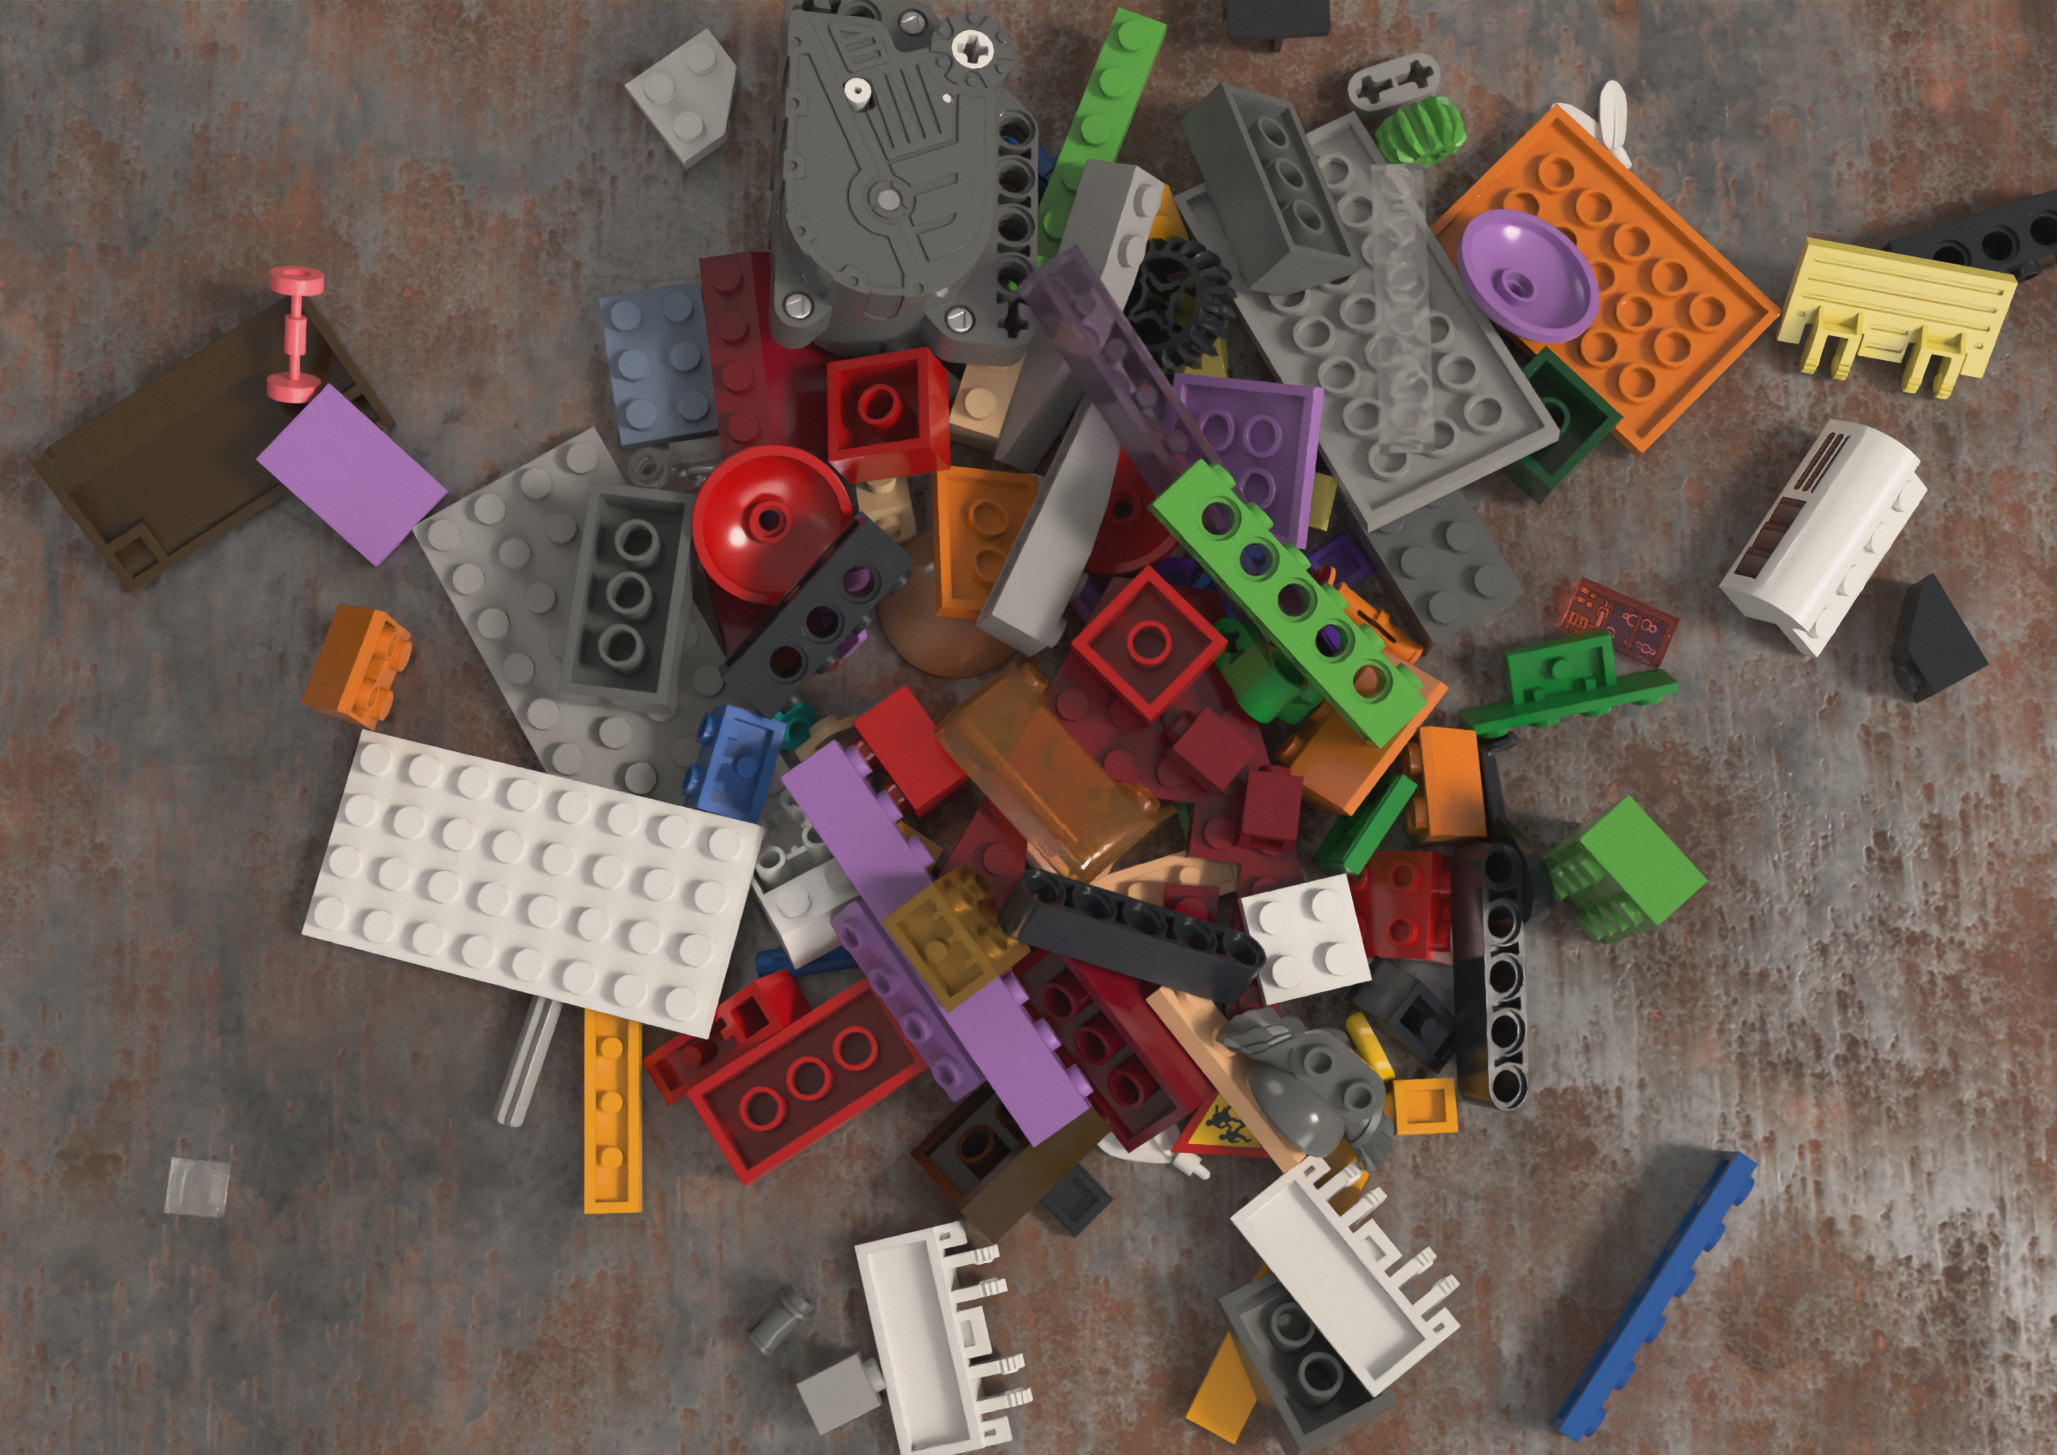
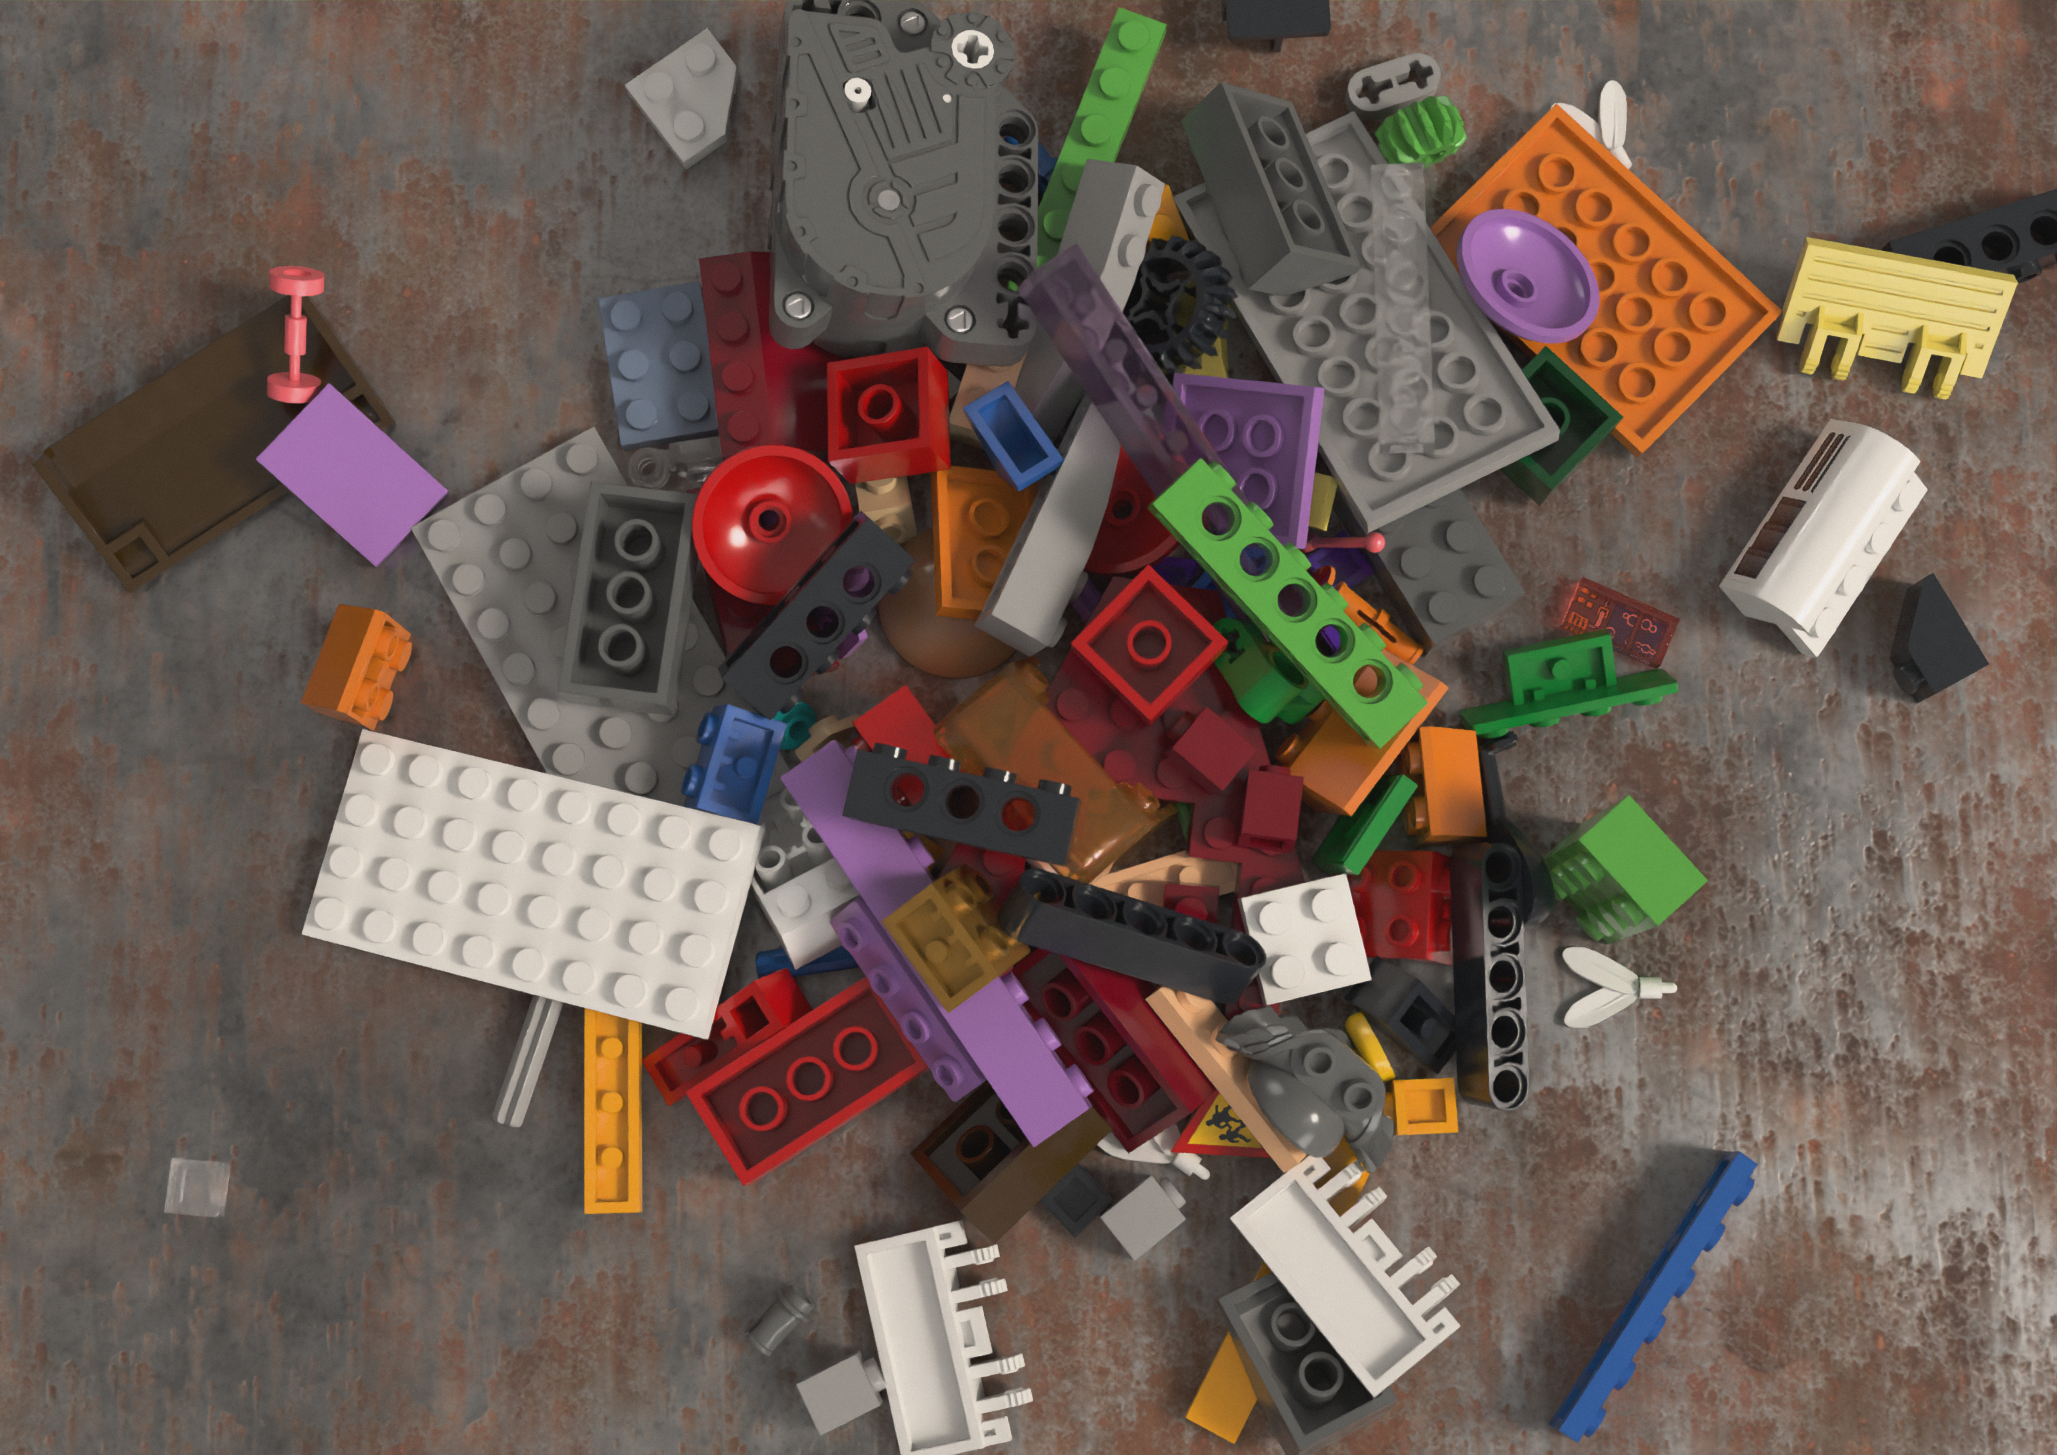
none -> black brick [842,743,1082,868]
none -> blue slope [963,381,1064,492]
none -> light grey brick [1099,1175,1186,1261]
none -> coral hinge [1300,532,1385,553]
none -> white piece [1562,947,1677,1028]

